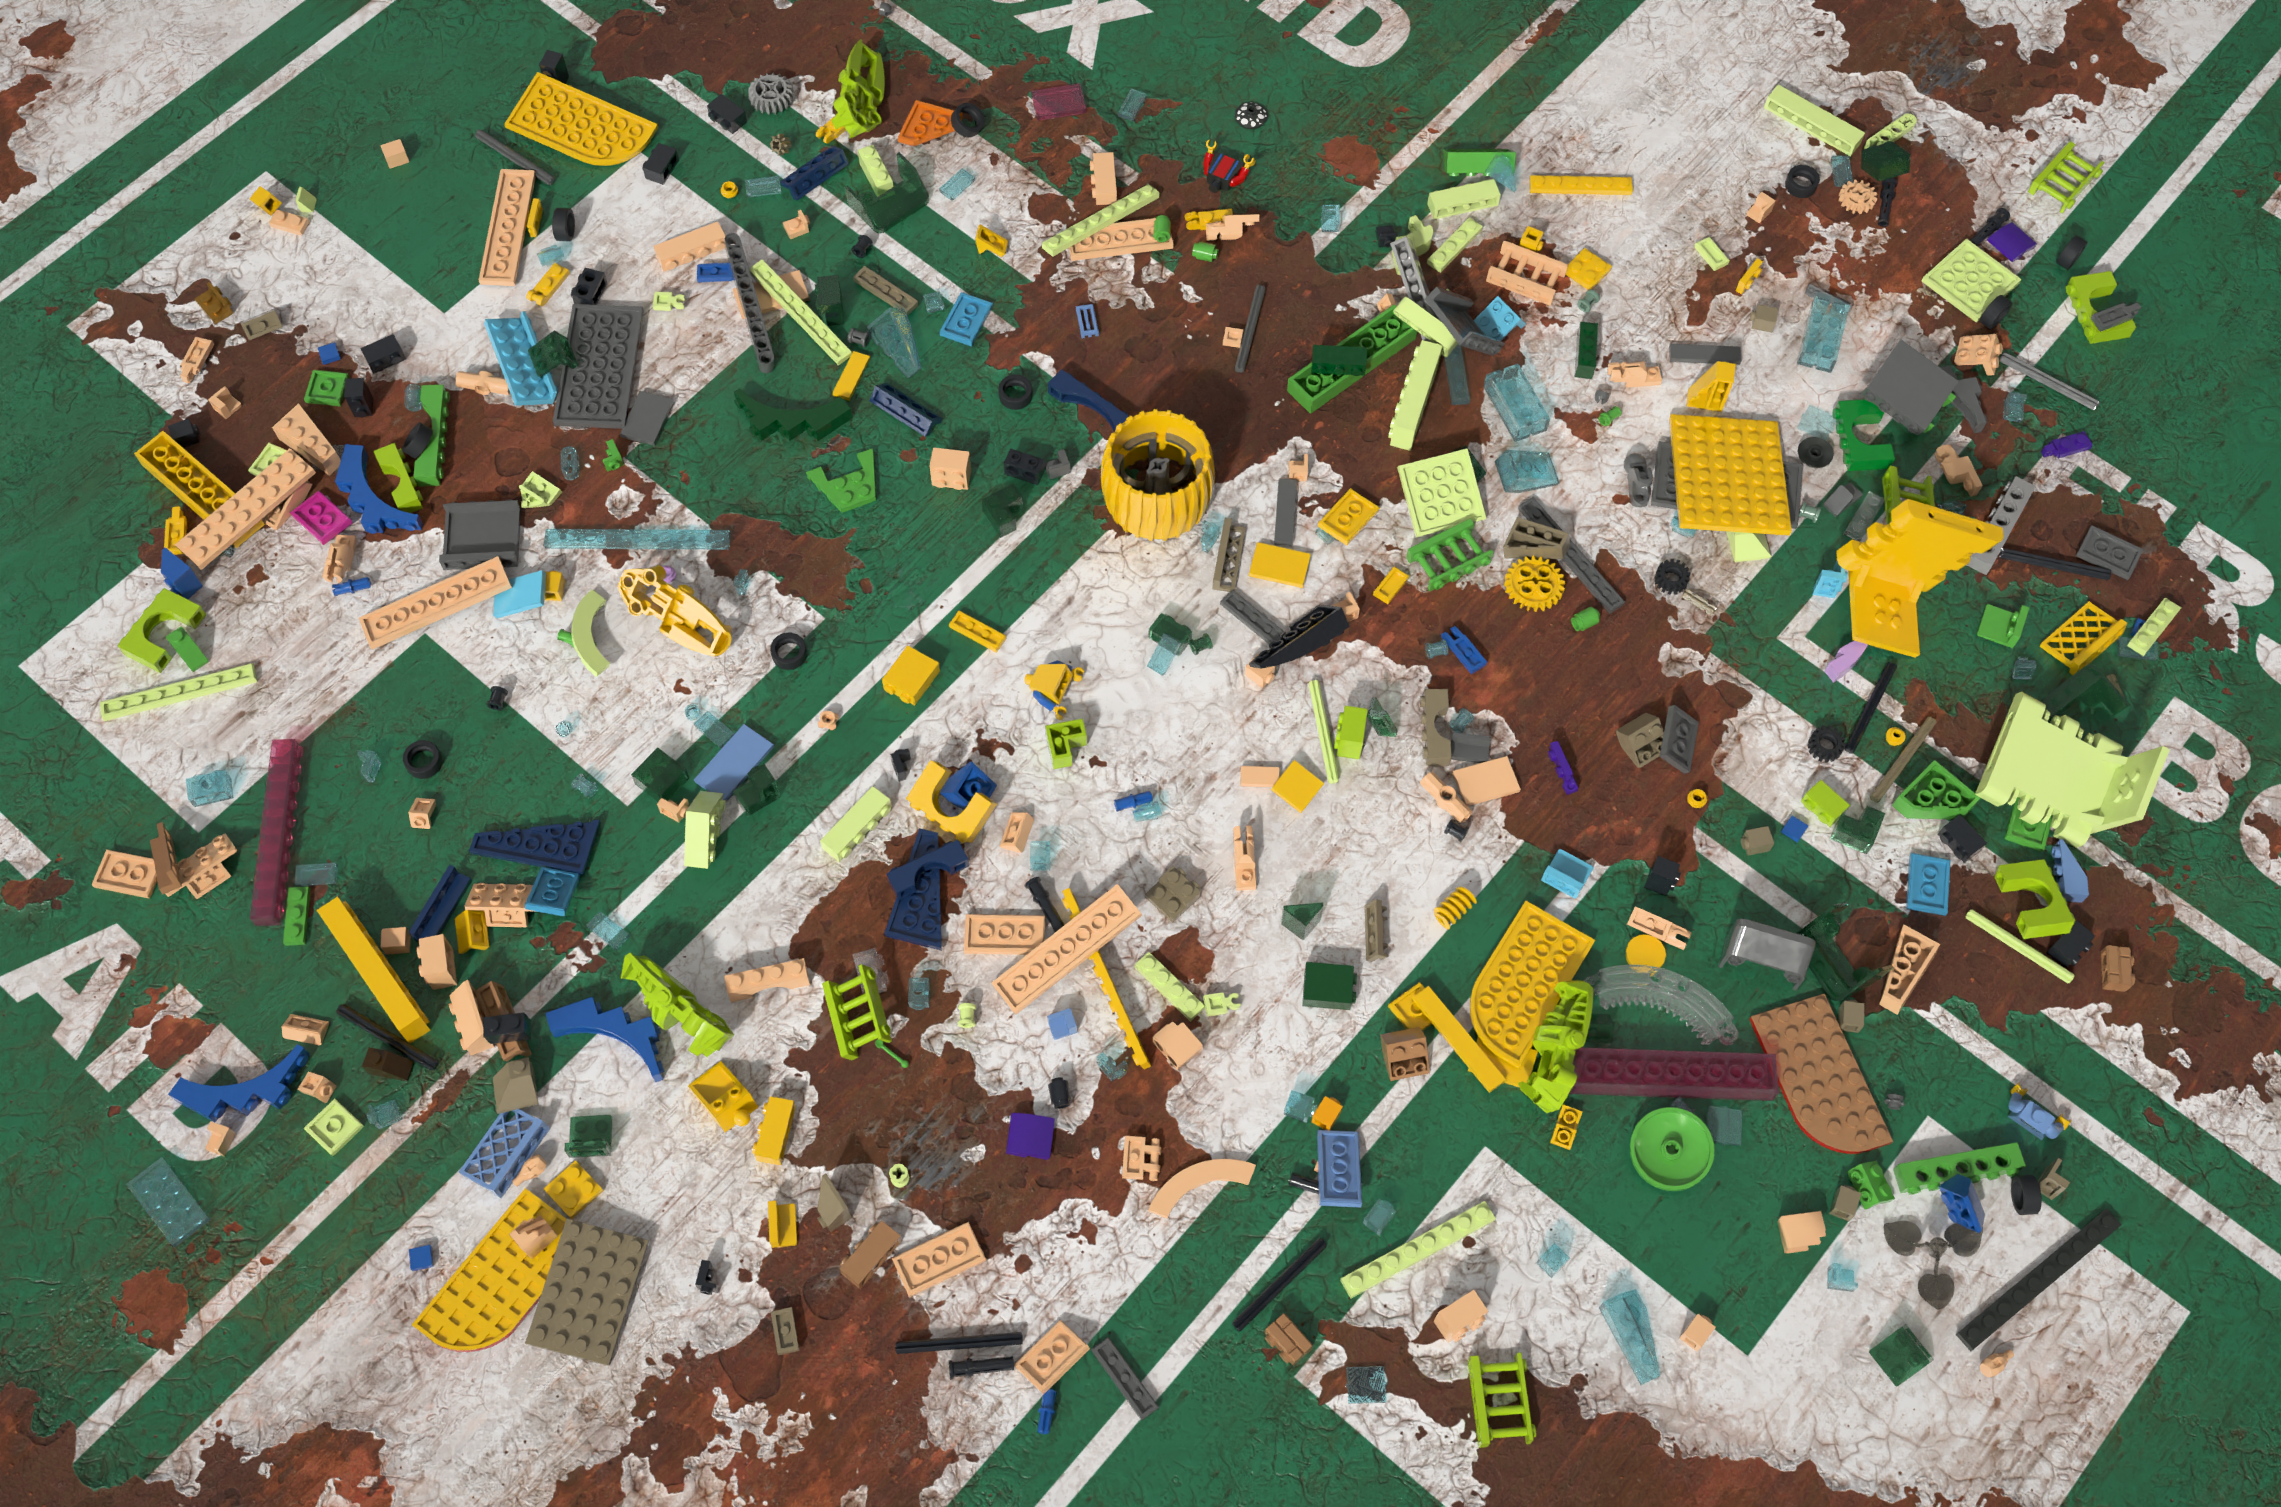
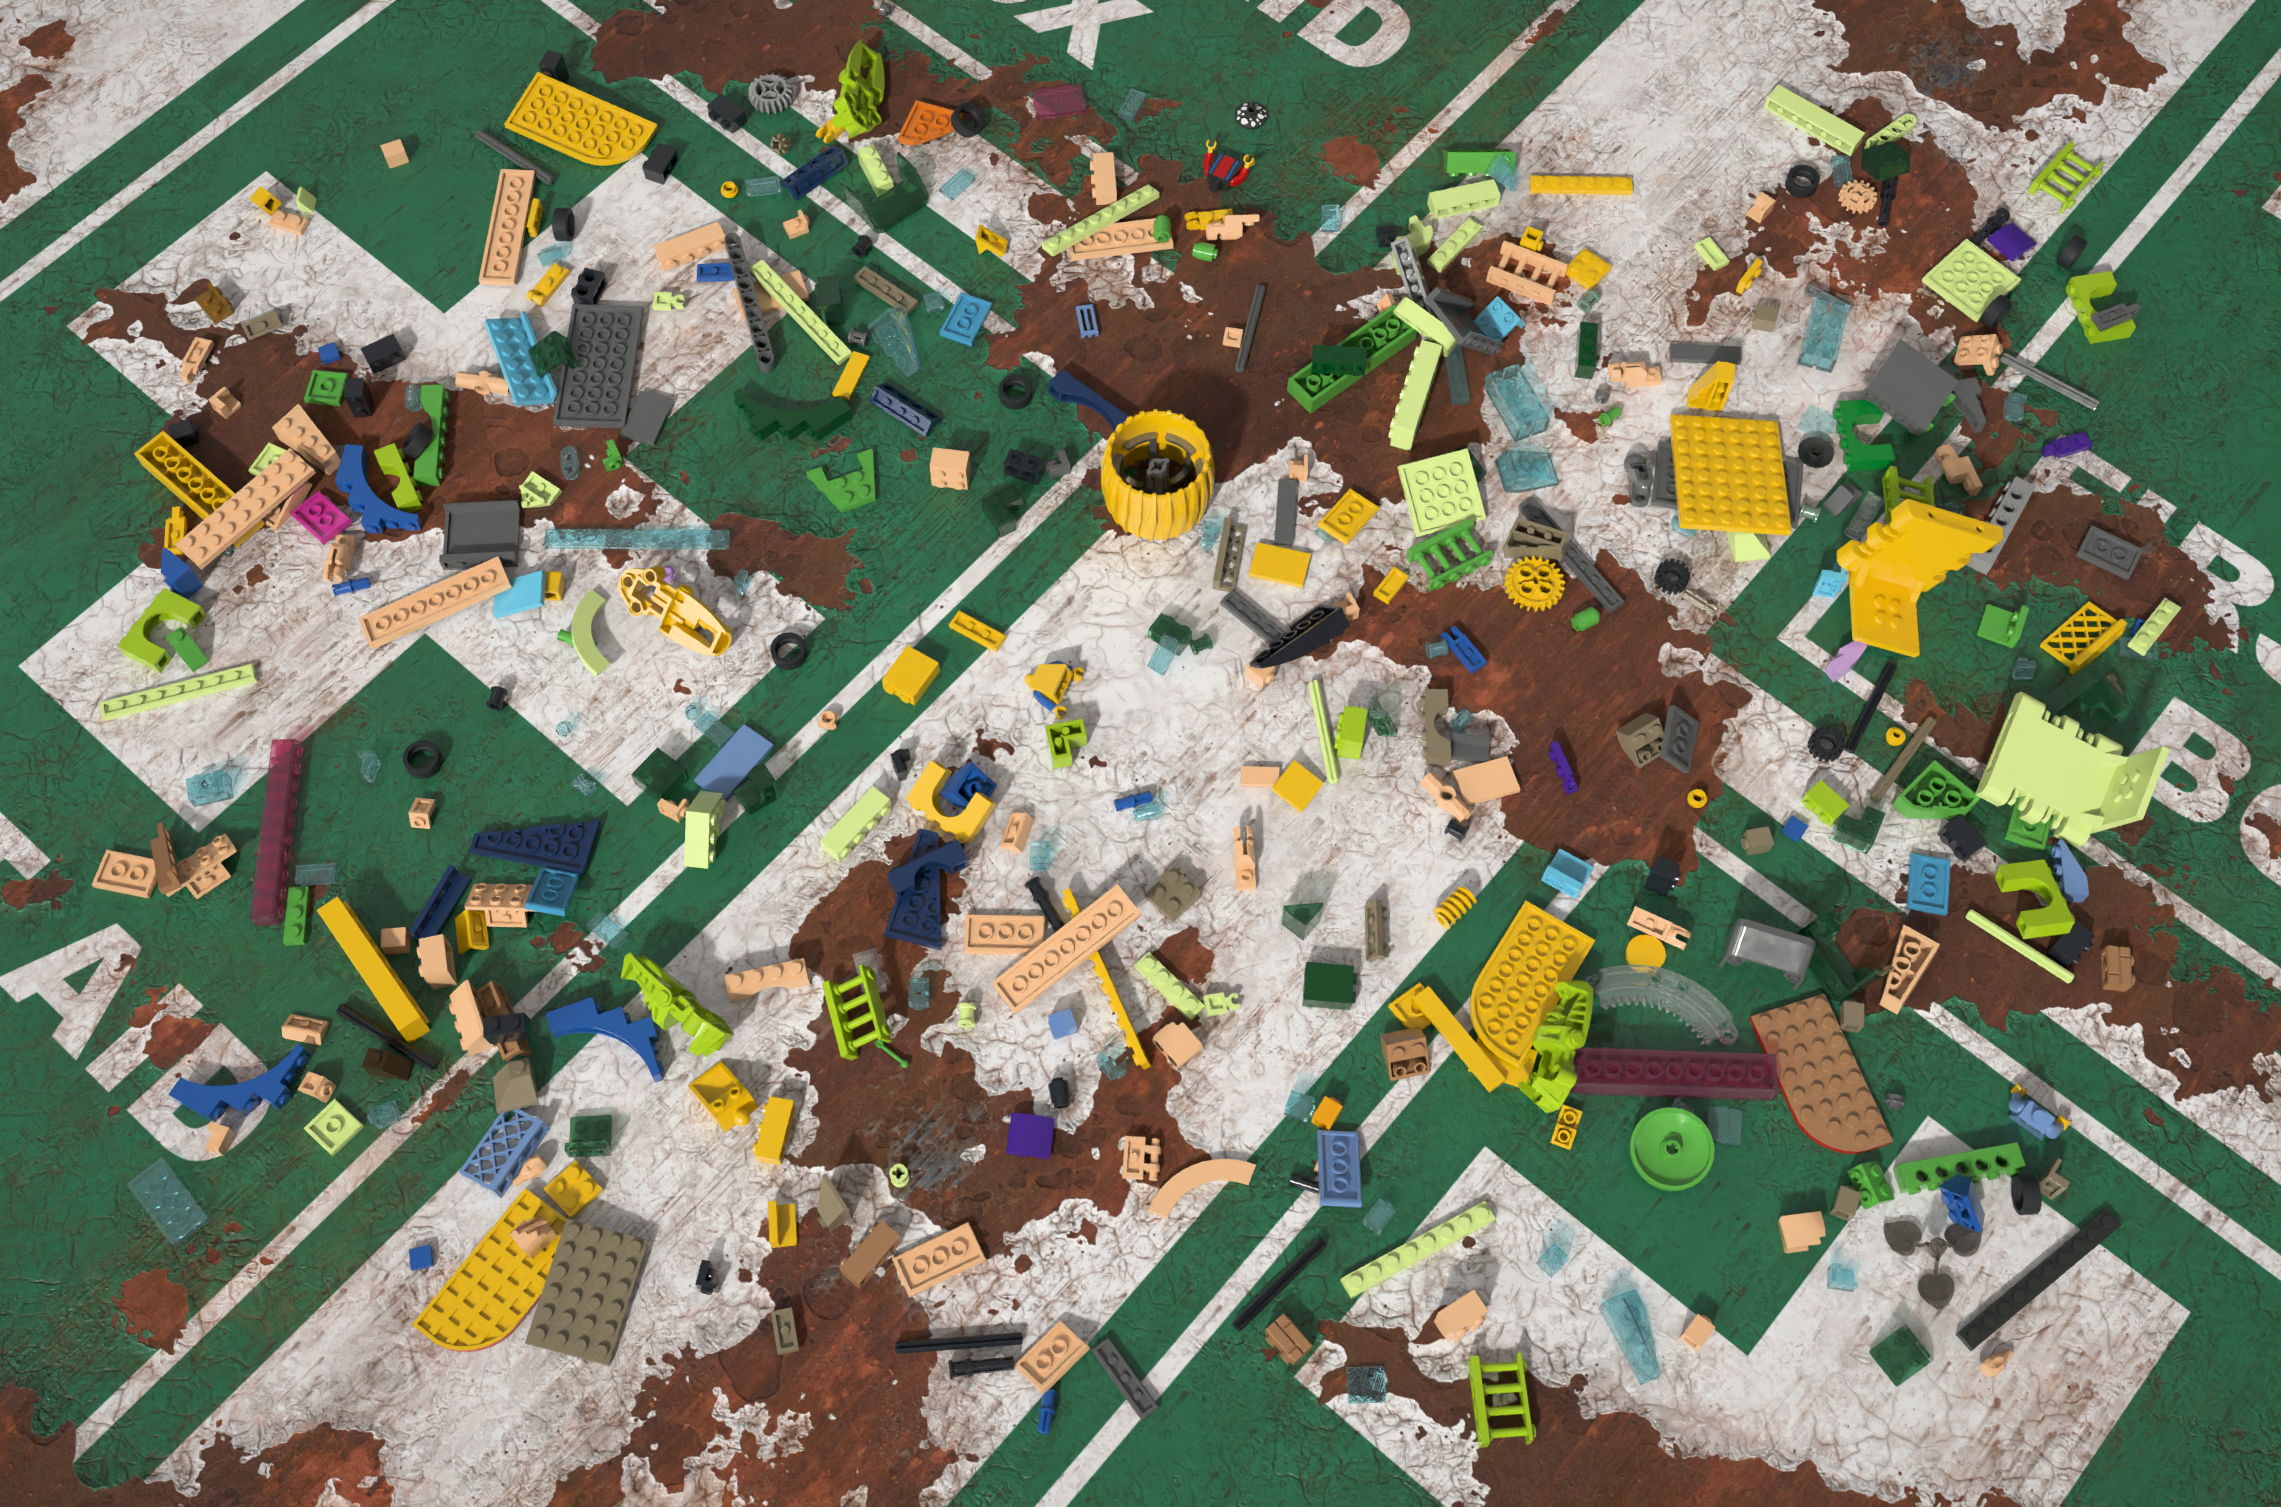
black axle [1999,548,2111,580] -> none

